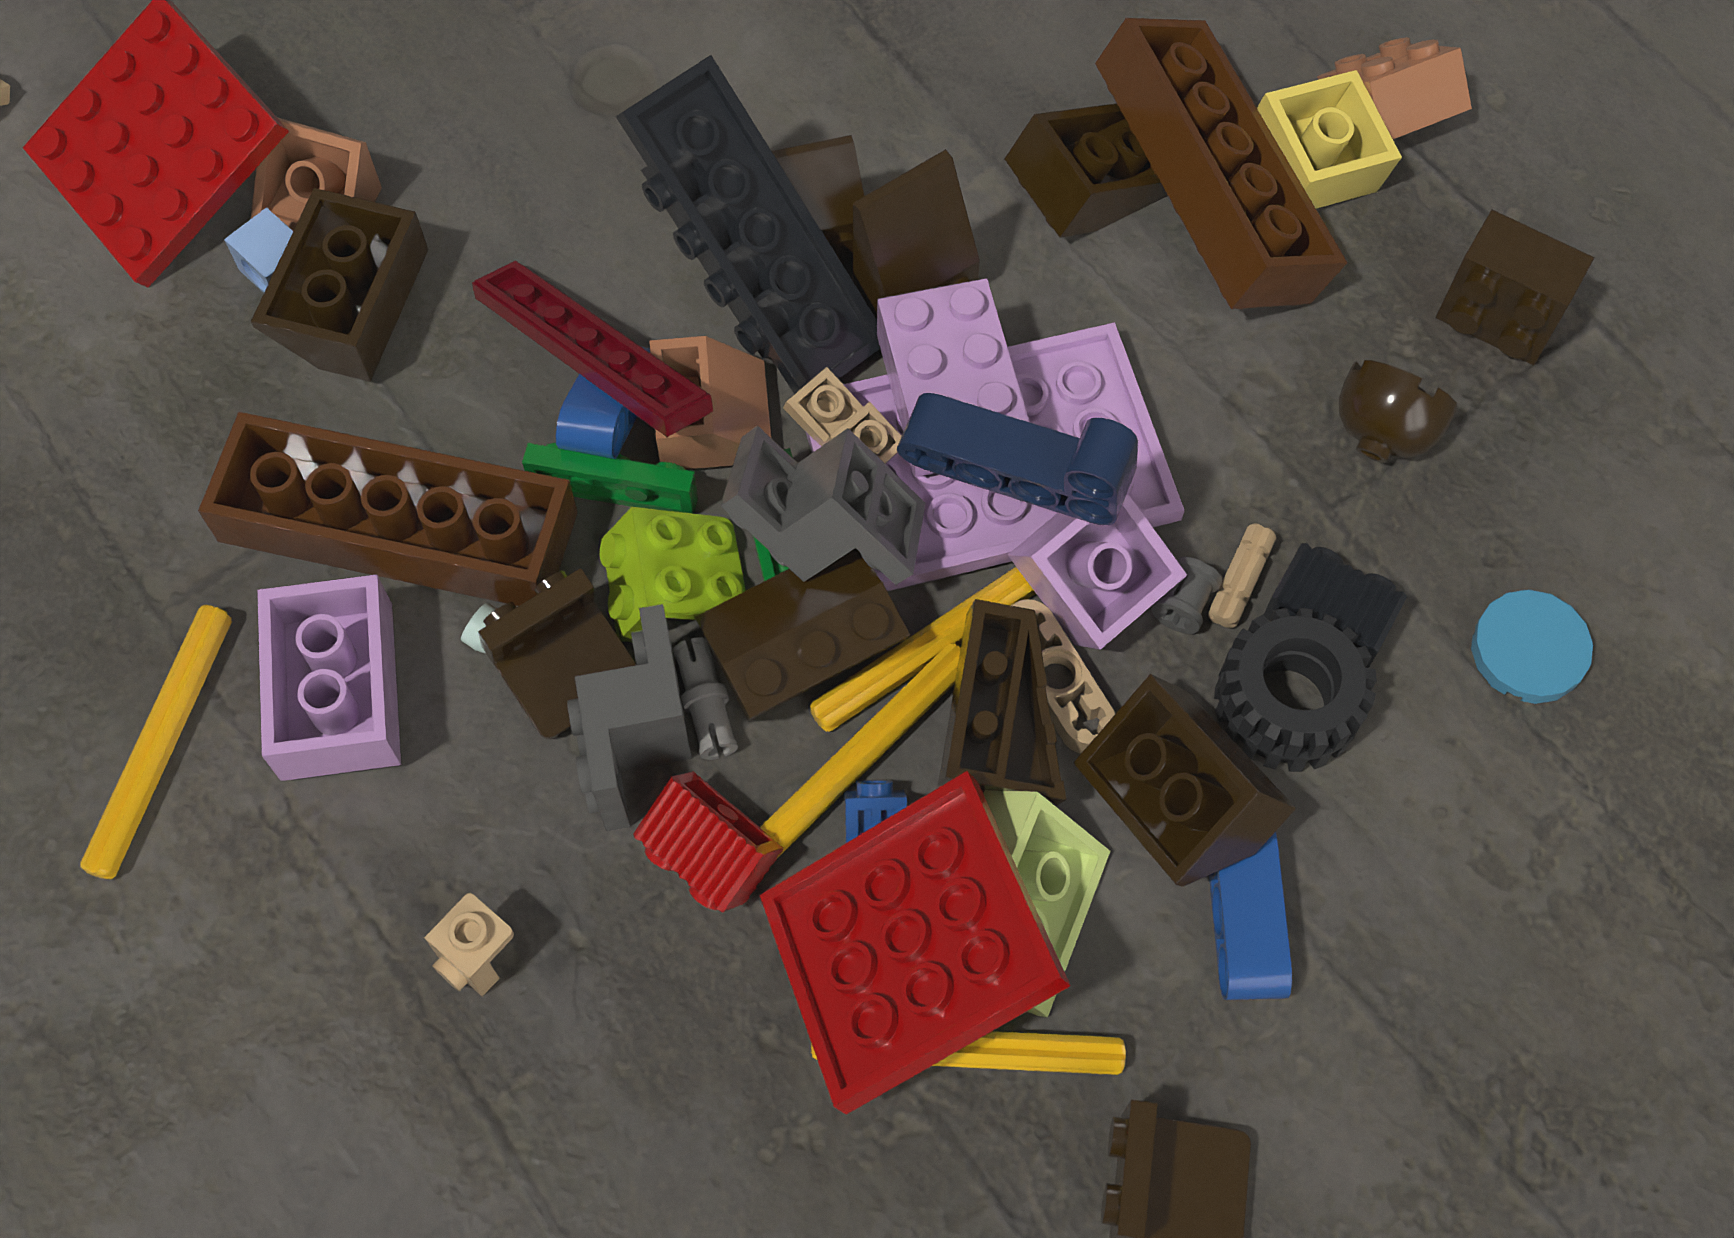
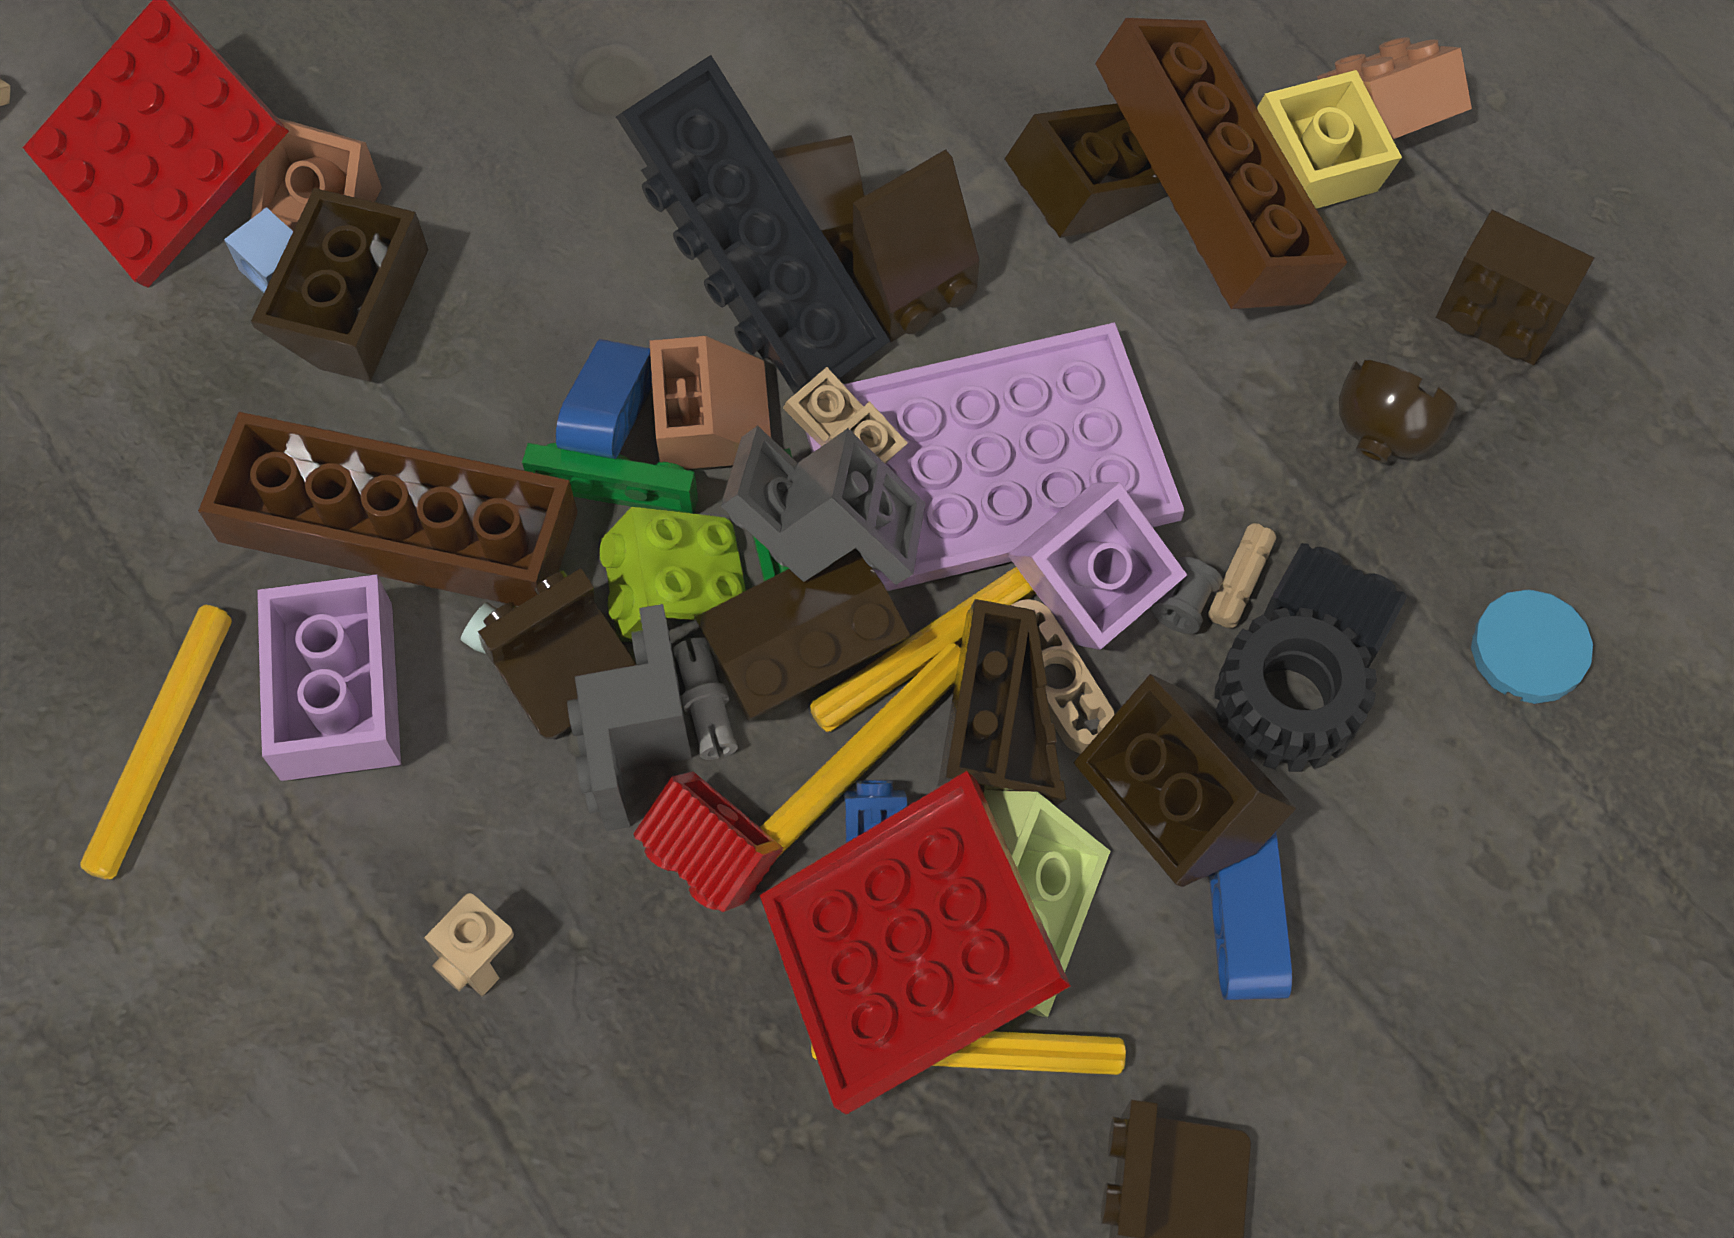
dark red tile [472,261,714,437] -> none
lavender brick [877,278,1029,477] -> none
dark blue beam [896,393,1138,526] -> none

